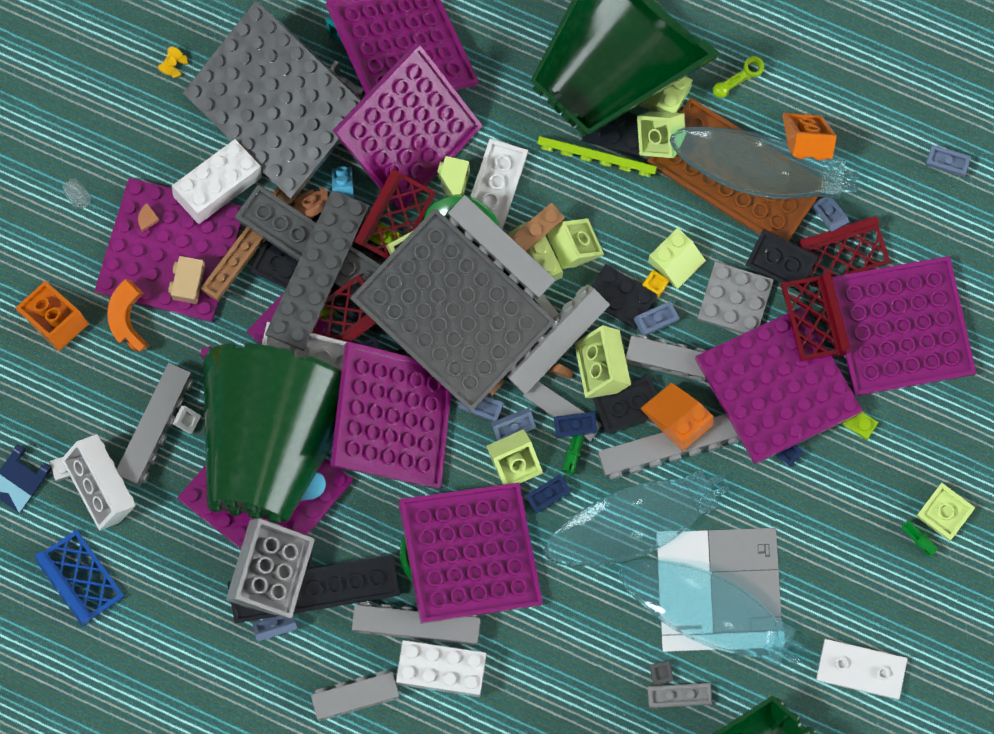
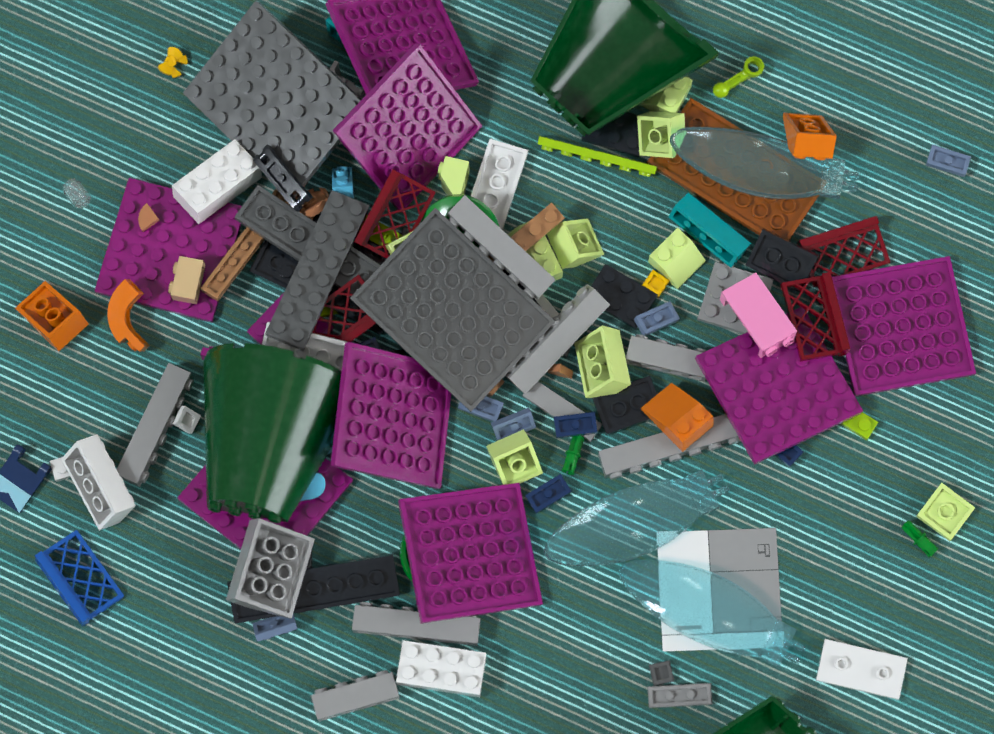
sand blue plate [812,195,849,232] -> none
none -> black plate [253,145,313,212]
none -> teal brick [668,193,751,268]
none -> bright pink panel [720,273,797,358]

